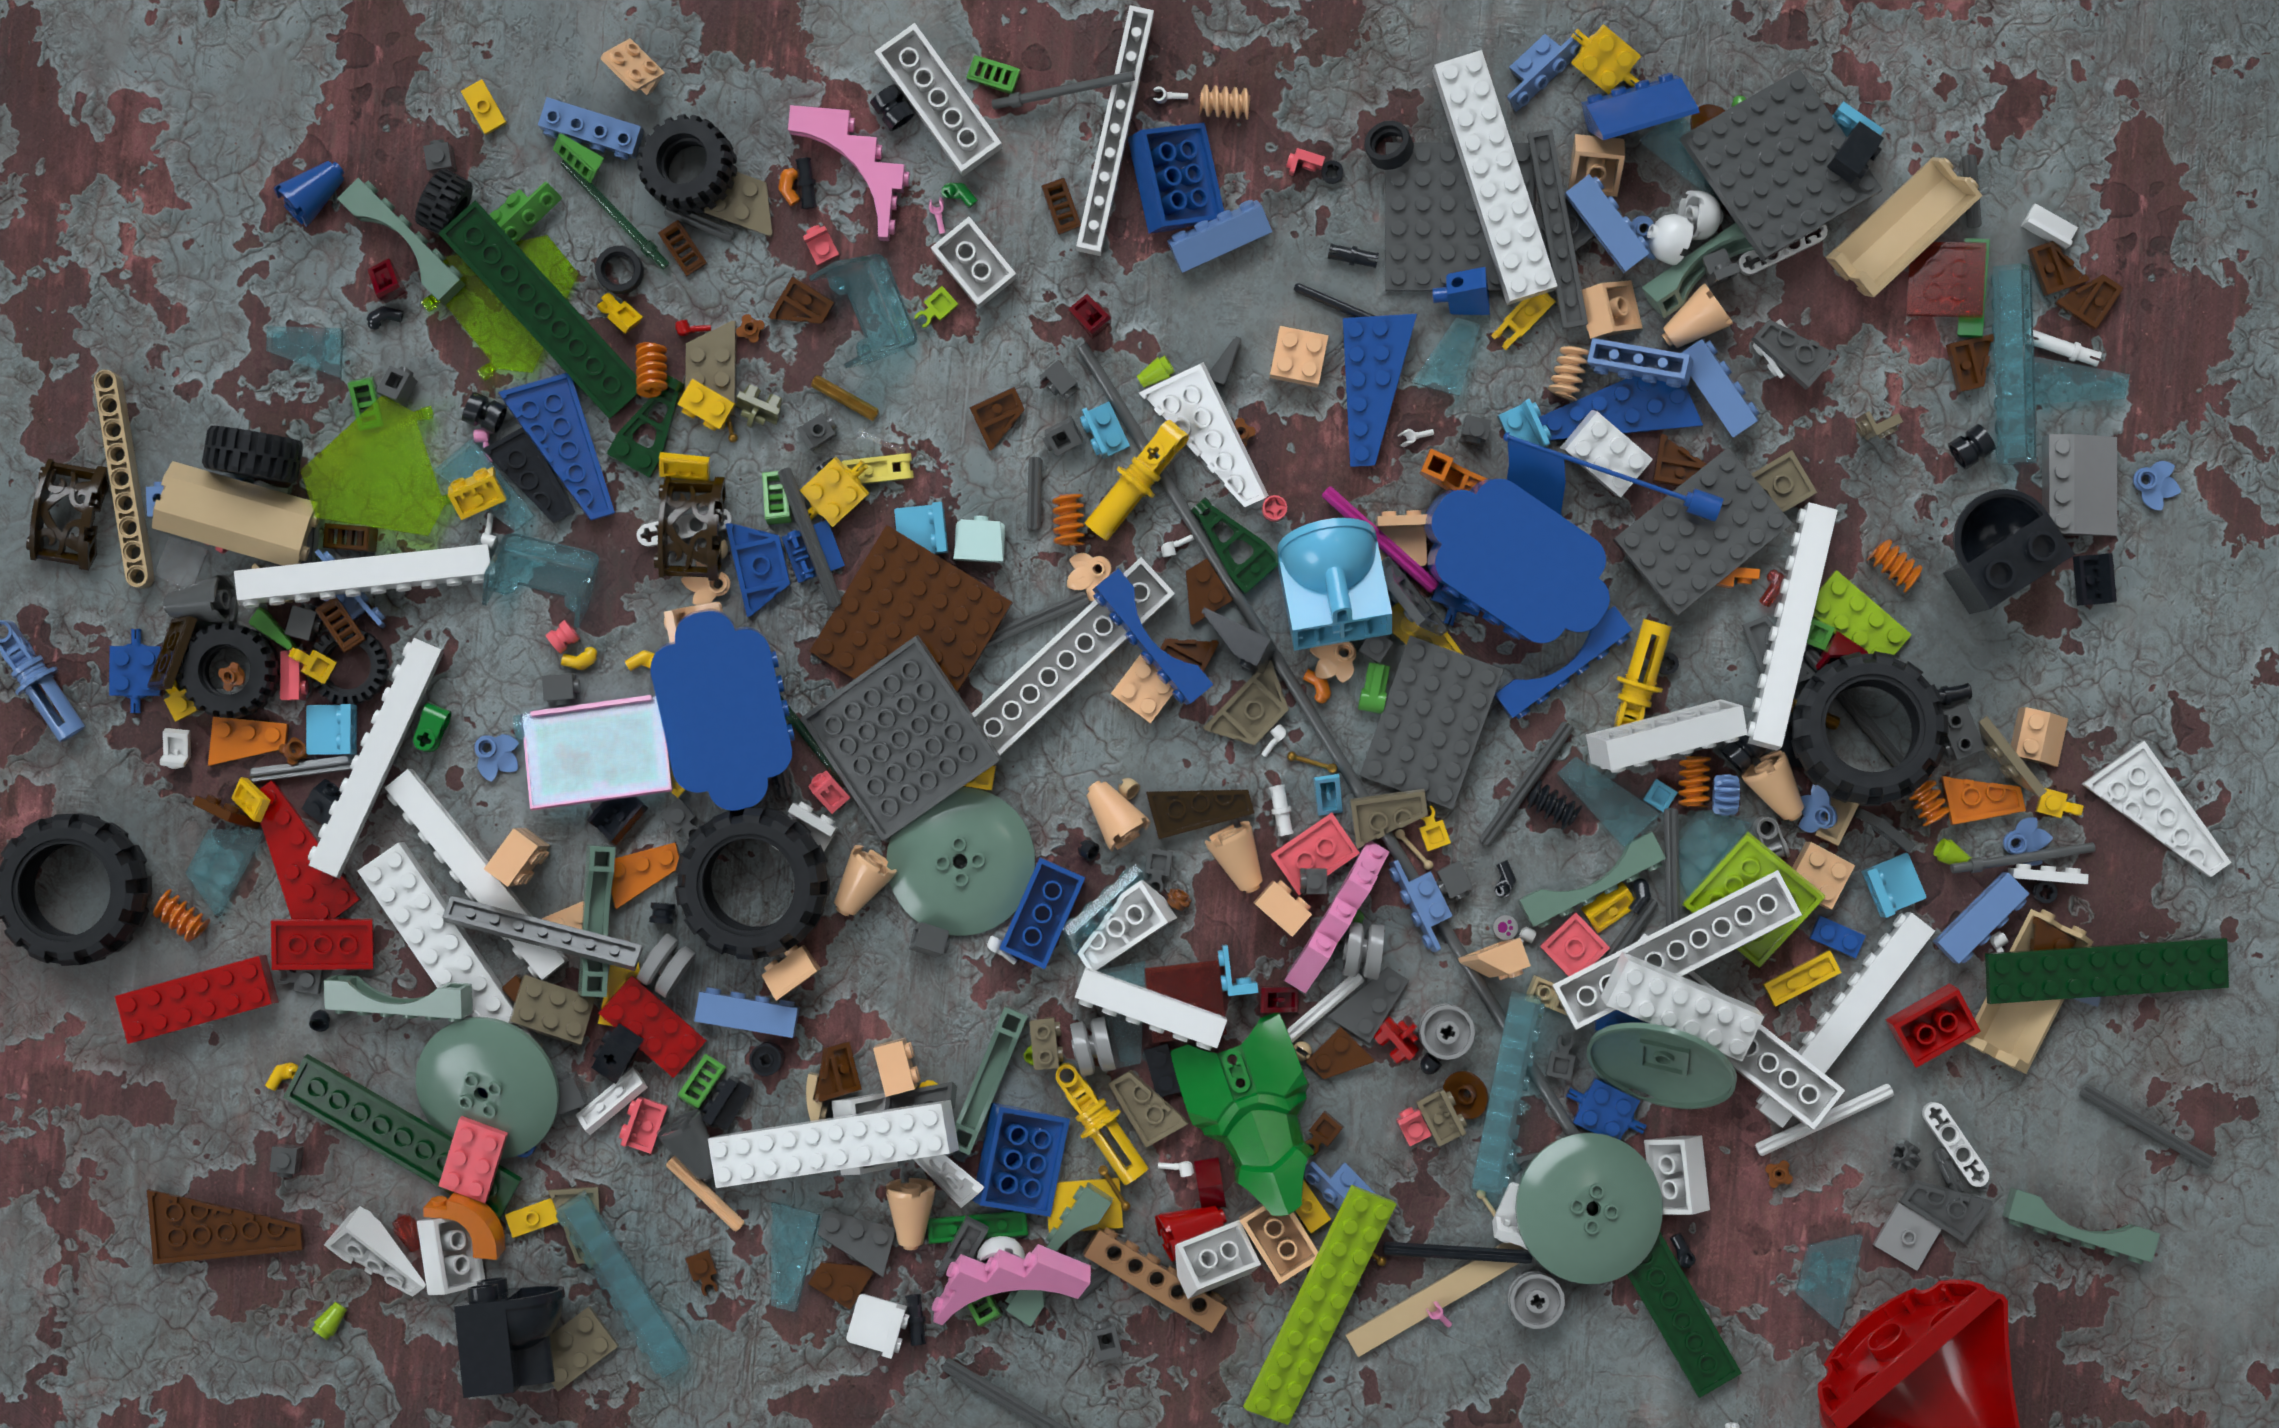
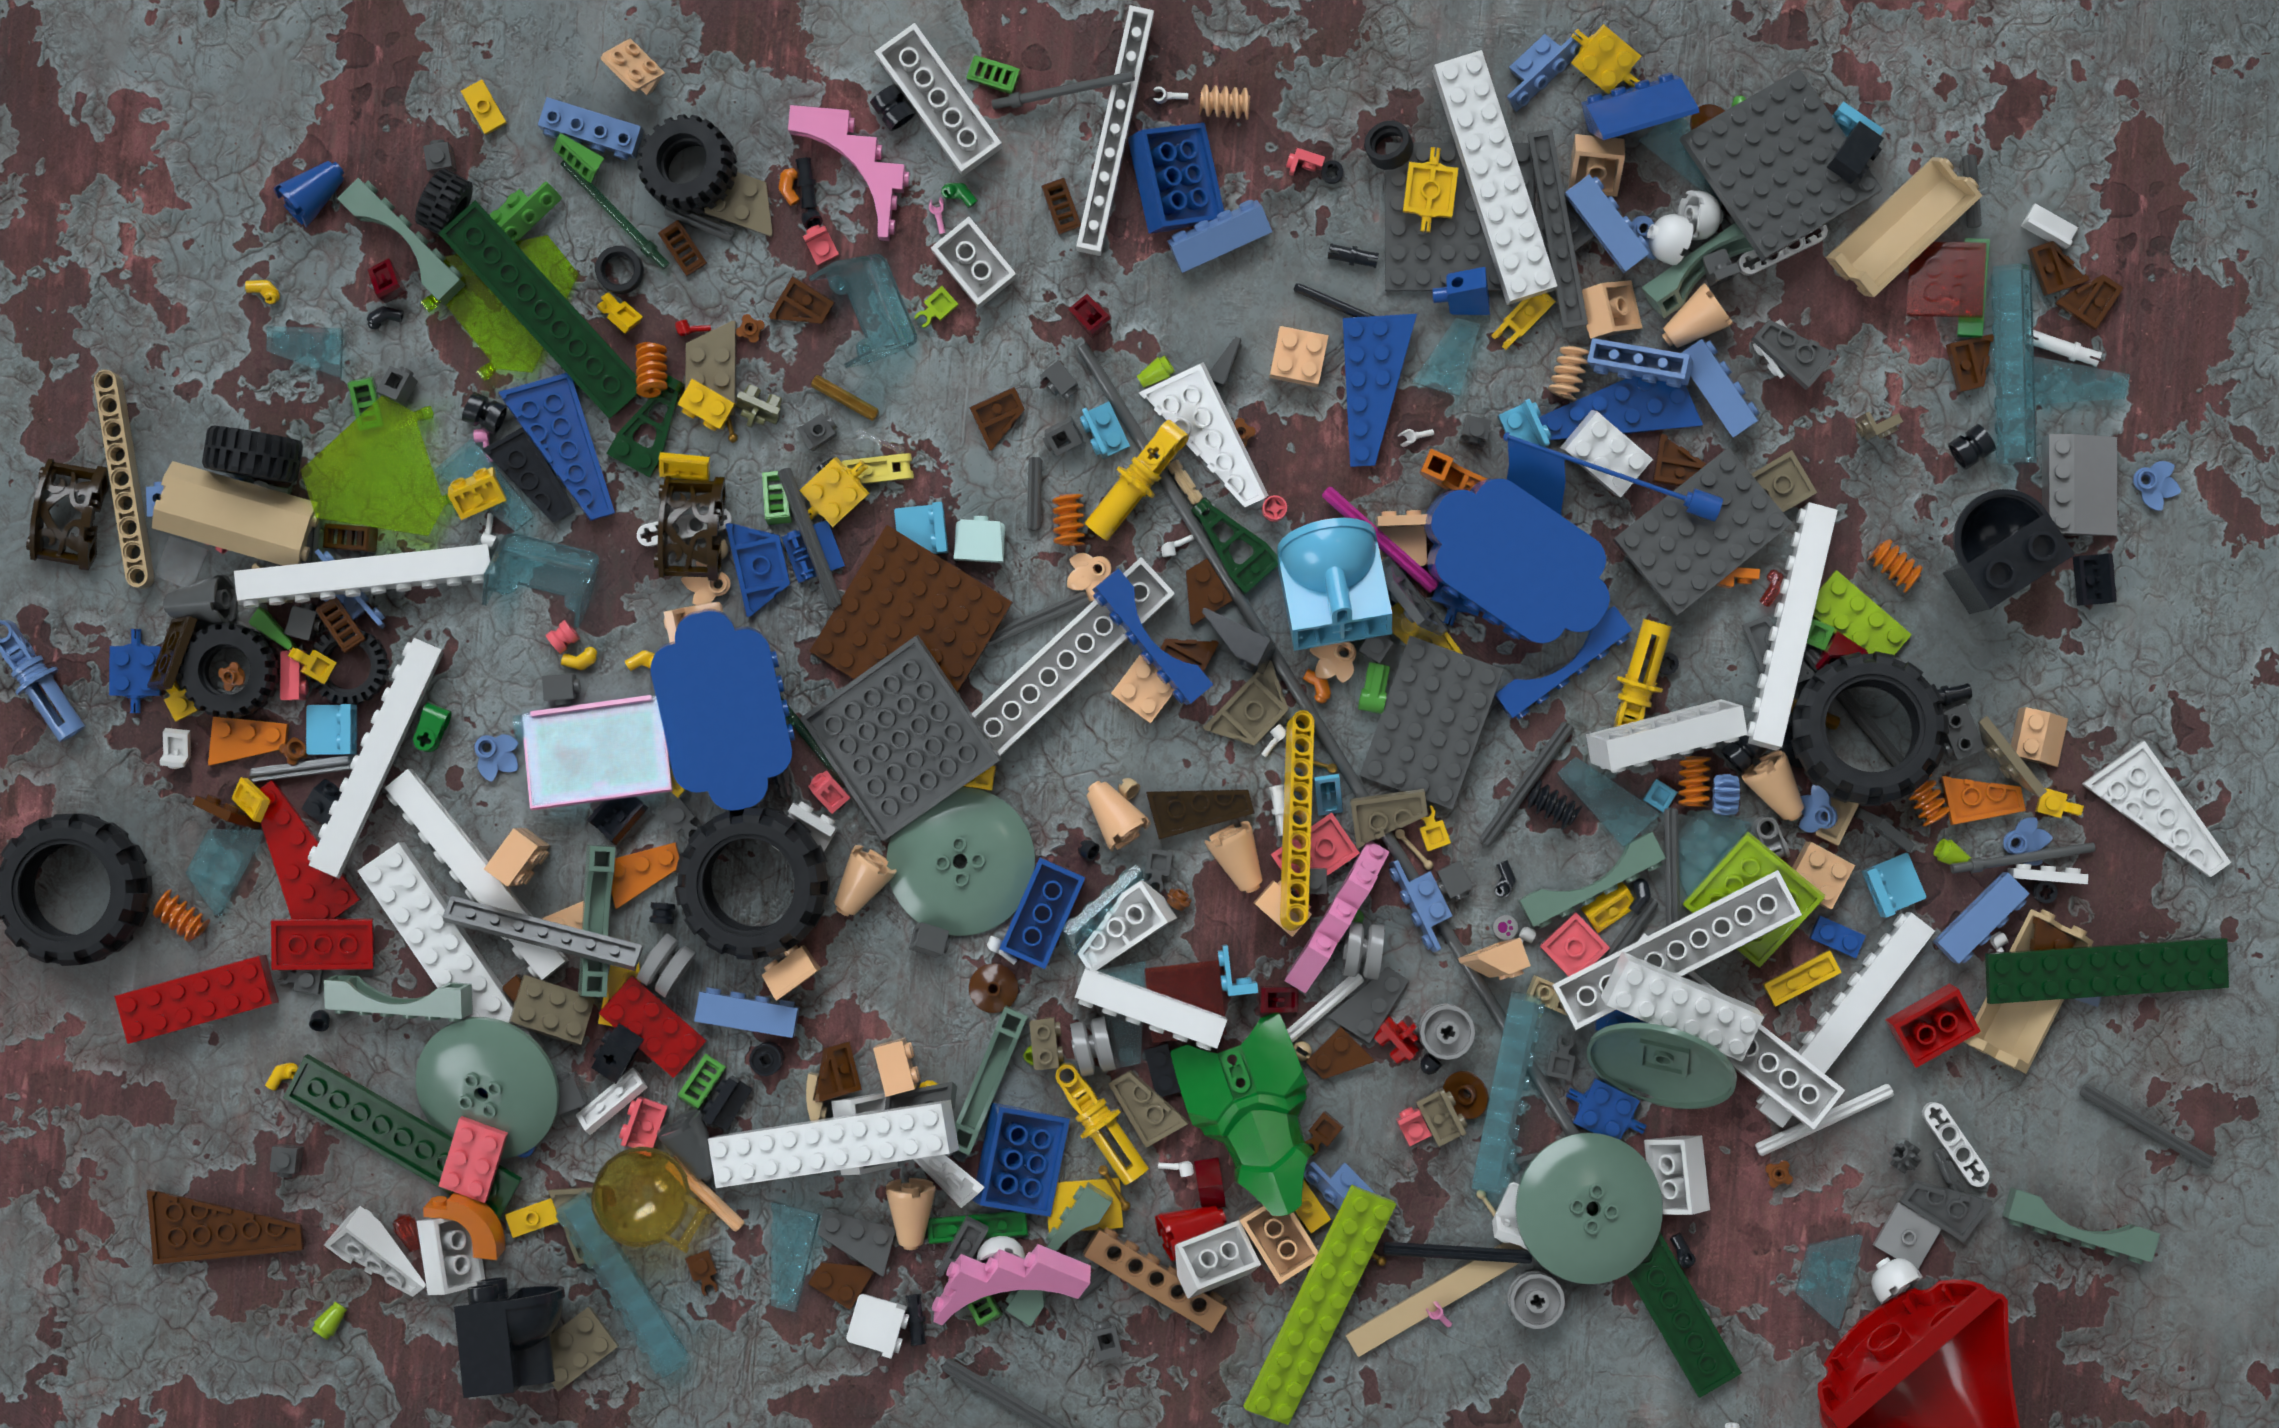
none -> yellow arm [245,280,280,304]
none -> clear yellow windscreen [591,1147,712,1253]
none -> black hinge [801,208,823,230]
none -> reddish brown dish [969,963,1018,1013]
none -> tan axle [1167,459,1203,505]
none -> yellow beam [1280,710,1314,931]
none -> yellow plate [1402,147,1458,233]
none -> white cylinder [1871,1257,1923,1304]

